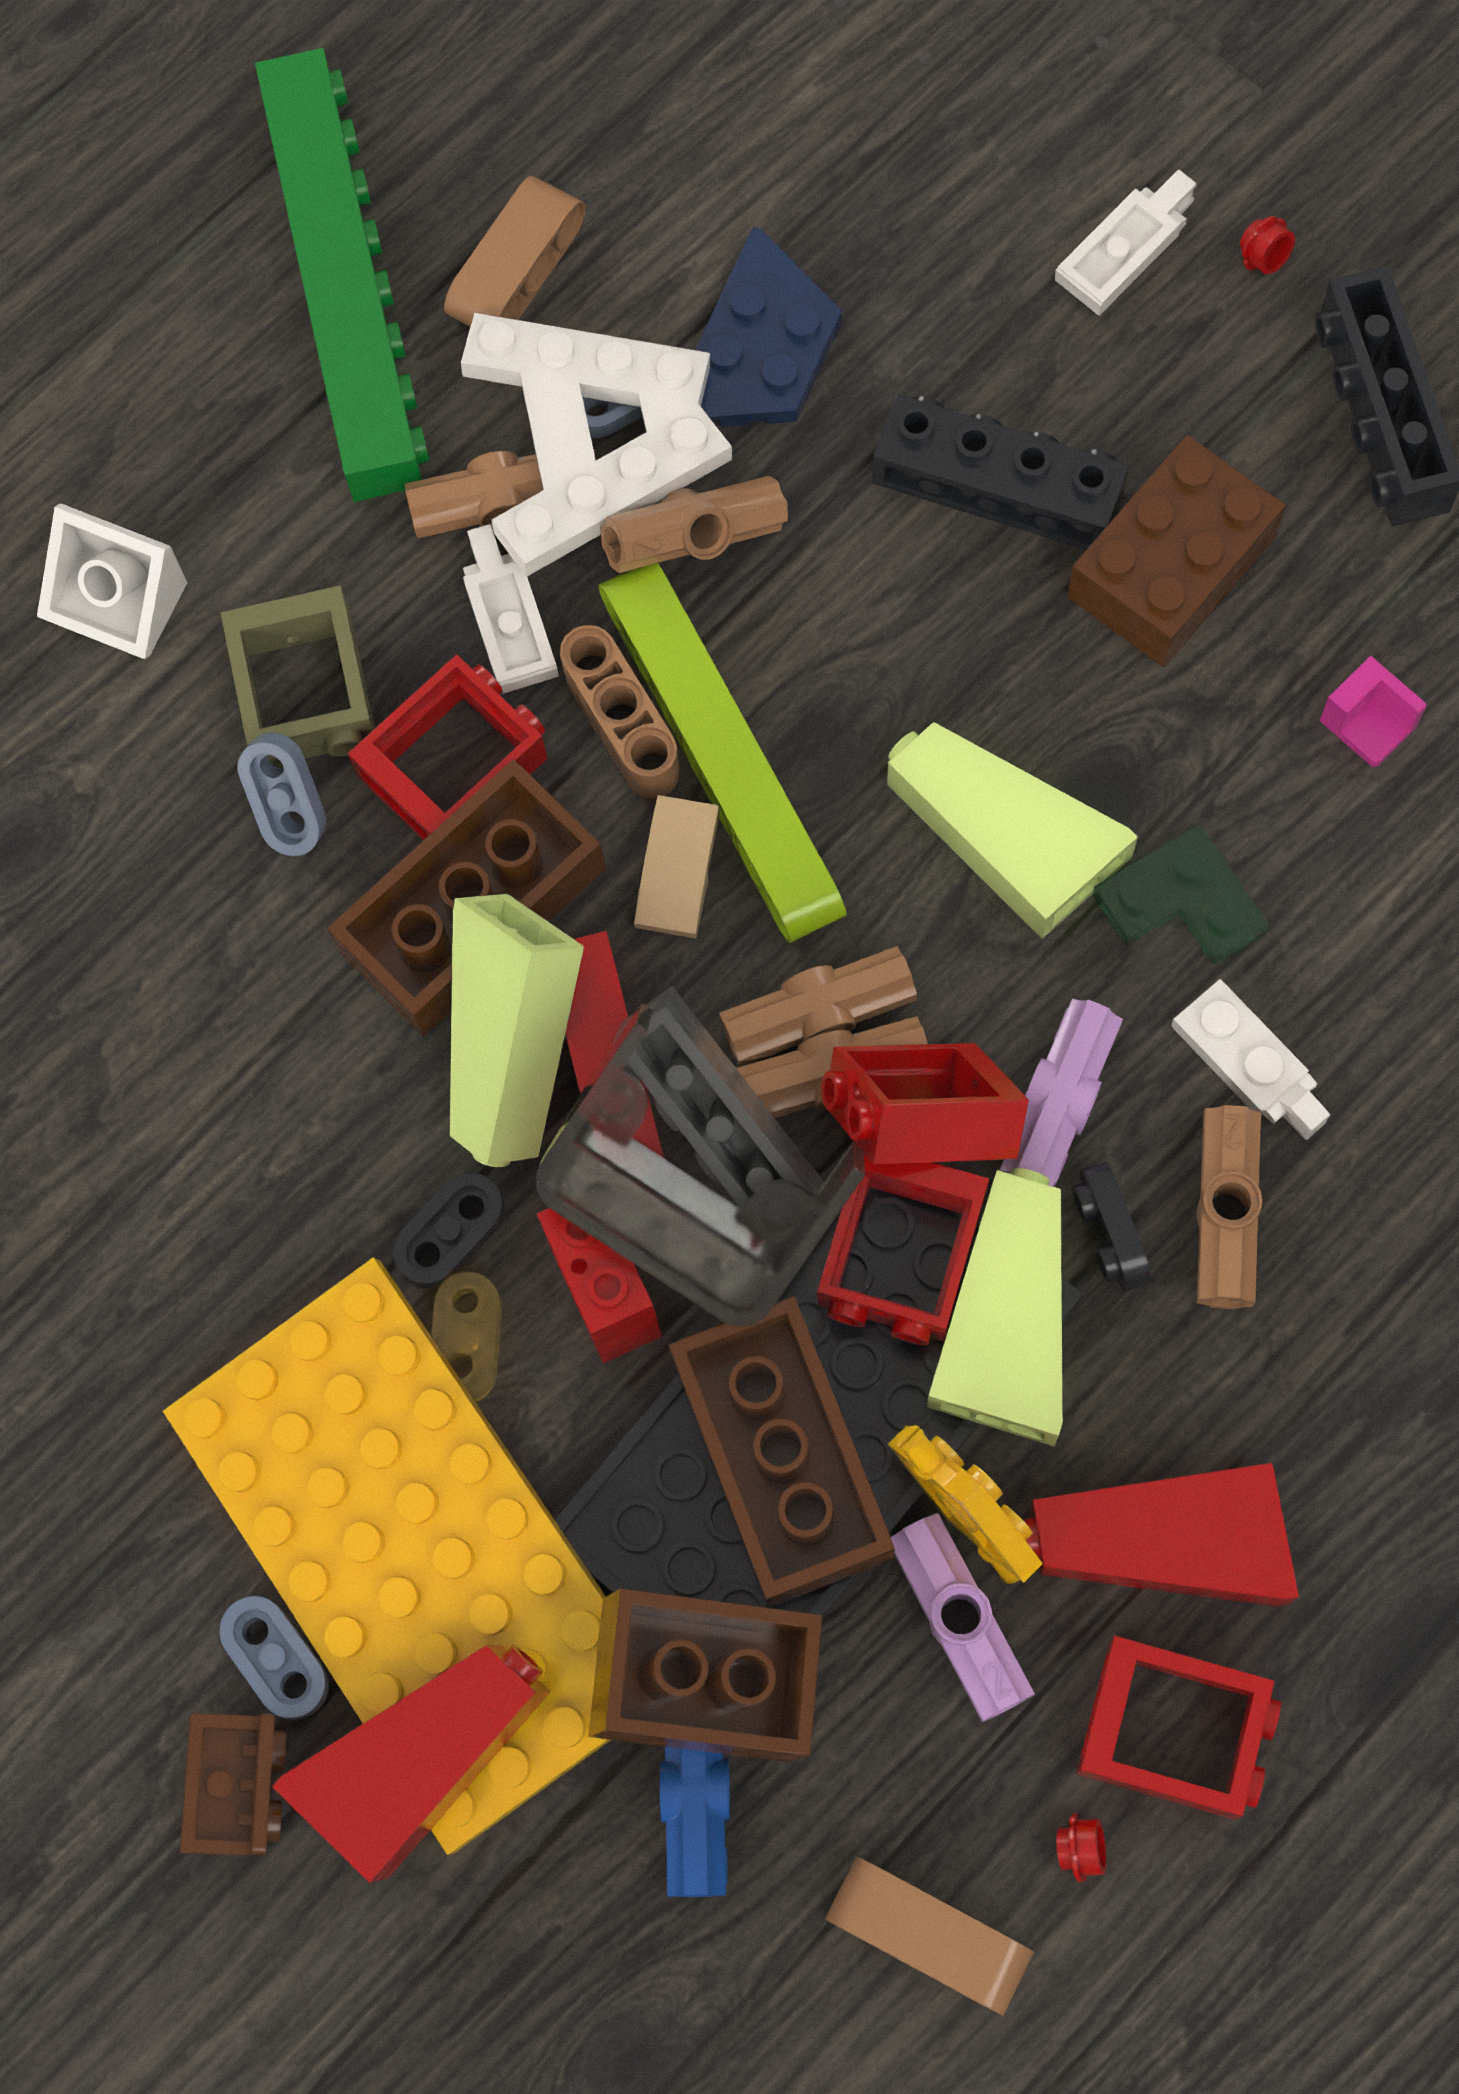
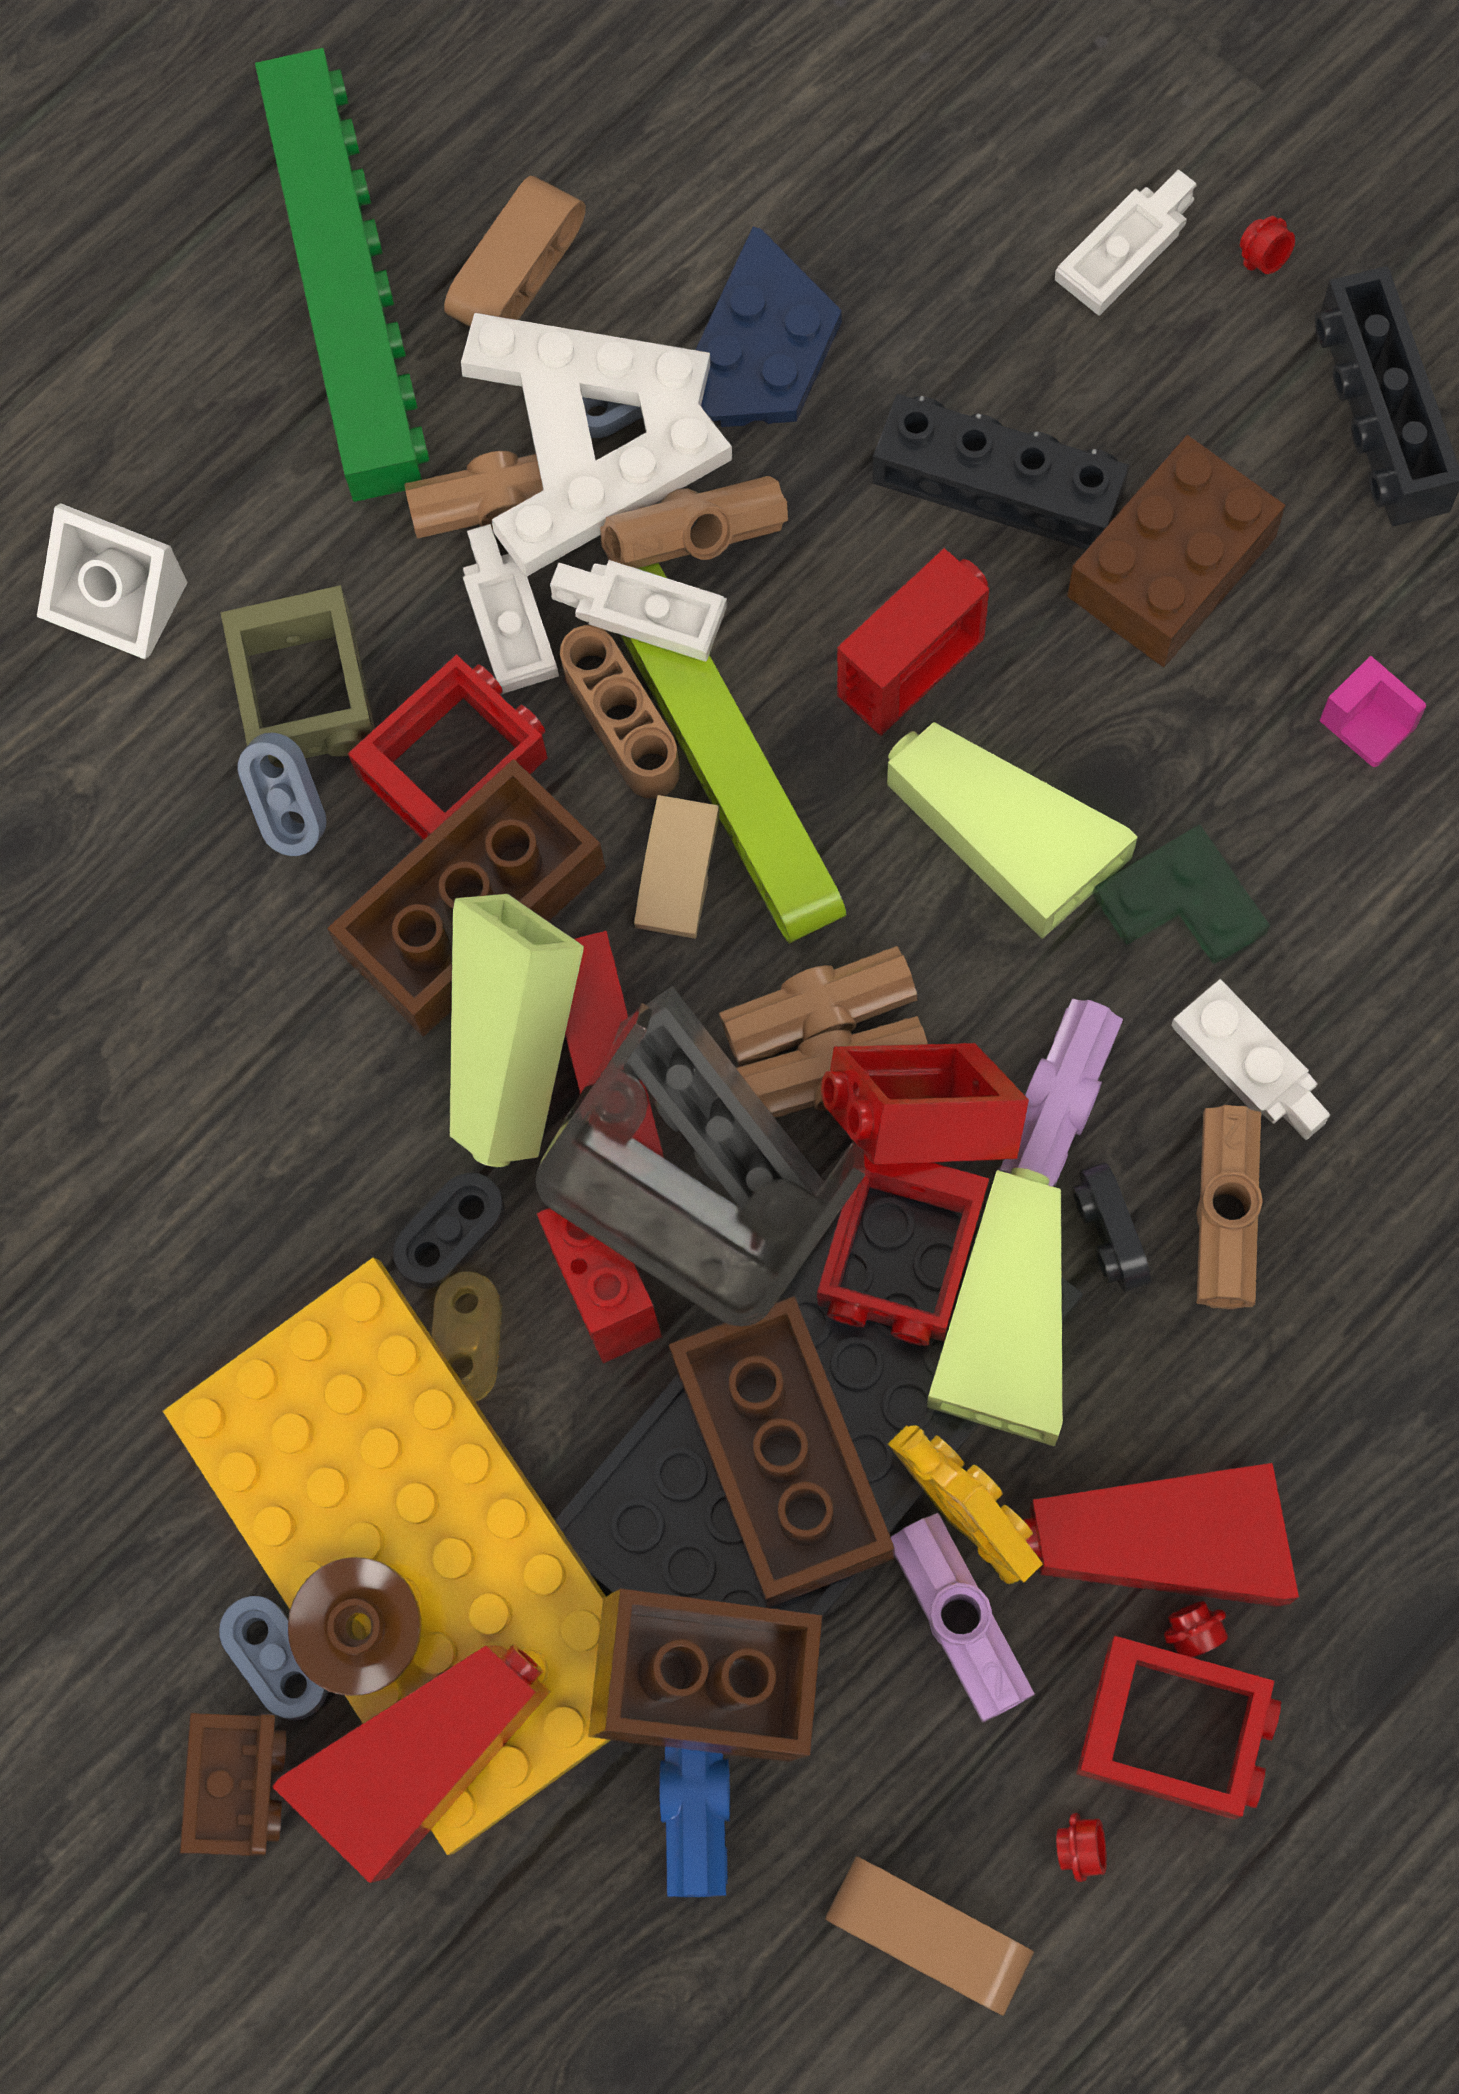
none -> reddish brown dish [288,1557,422,1696]
none -> white hinge [550,560,727,662]
none -> red window [837,548,989,736]
none -> red plate [1164,1601,1229,1657]

